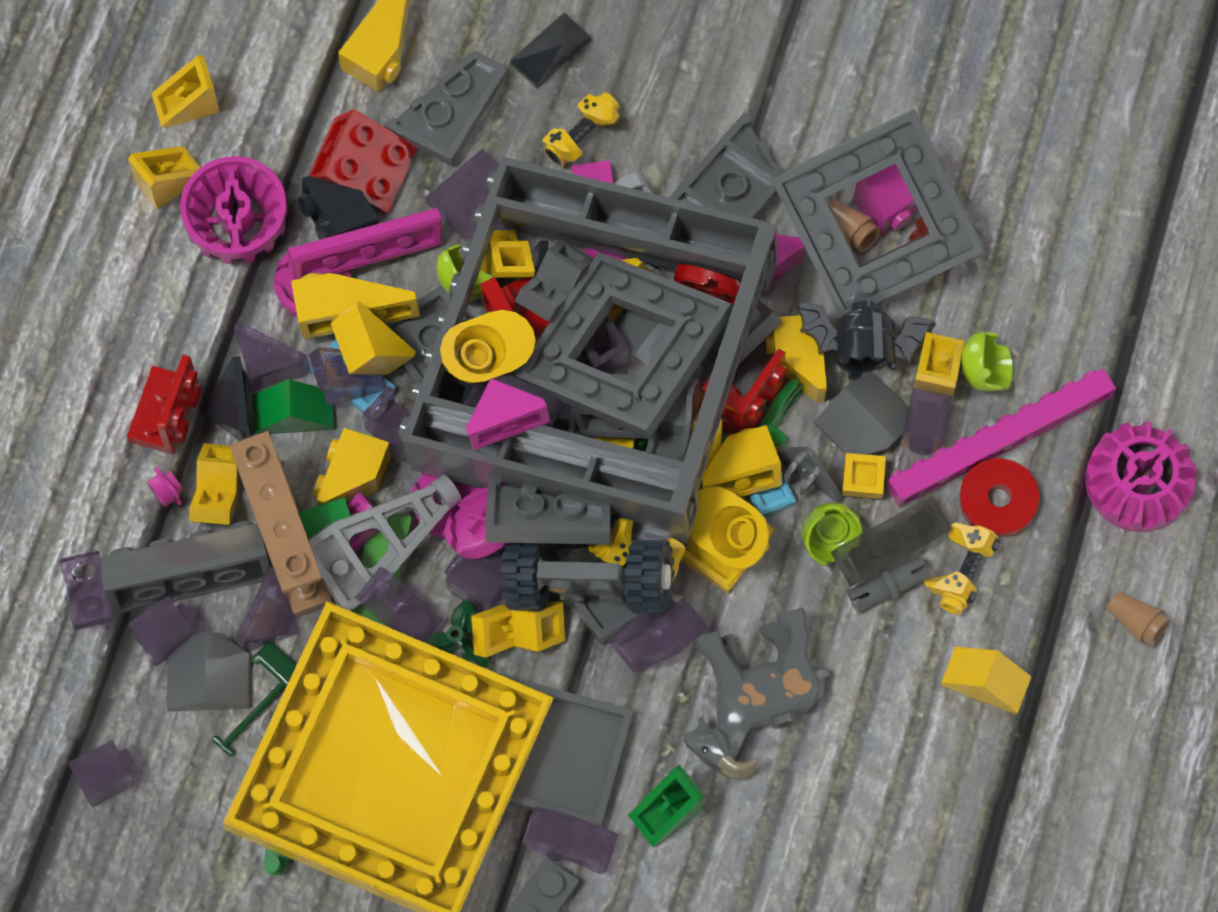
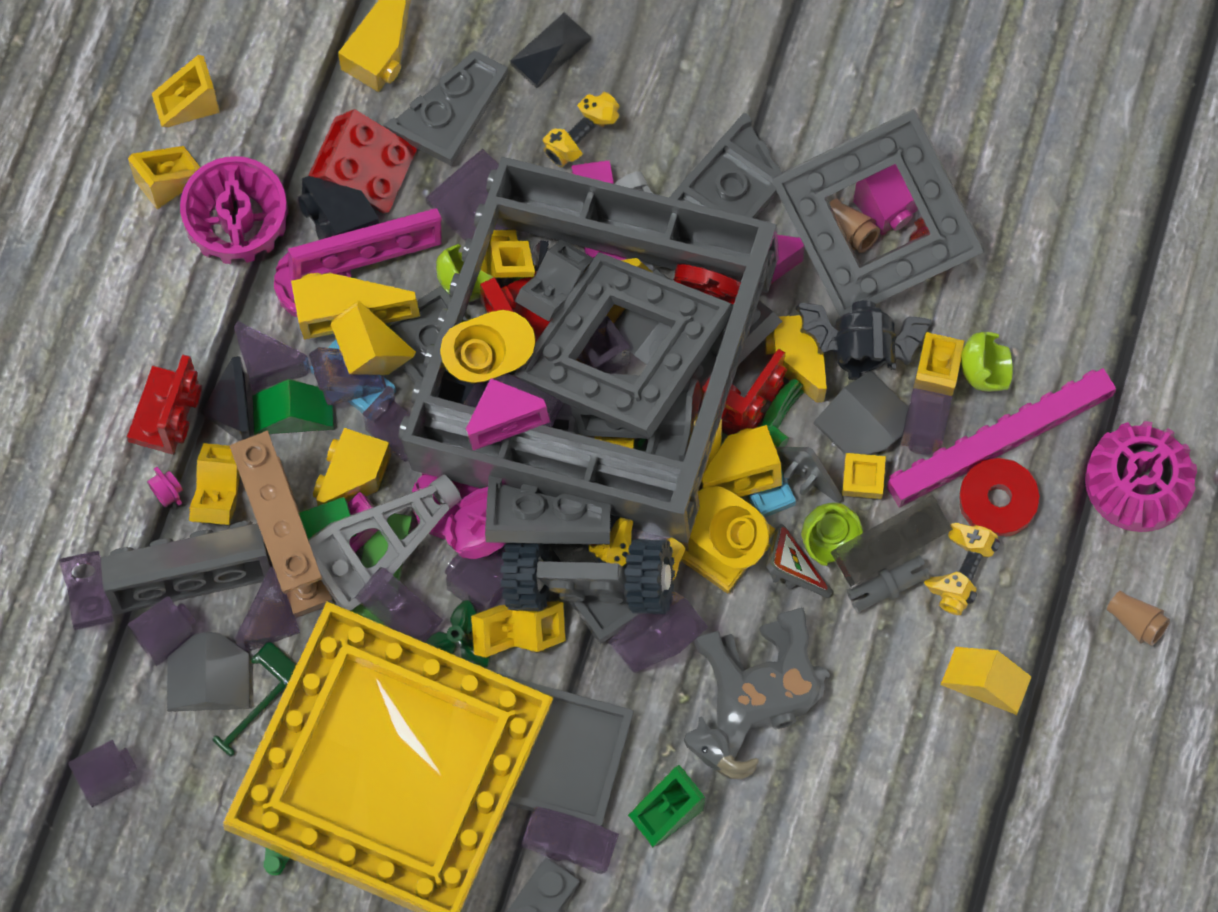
none -> piece [766,524,832,598]

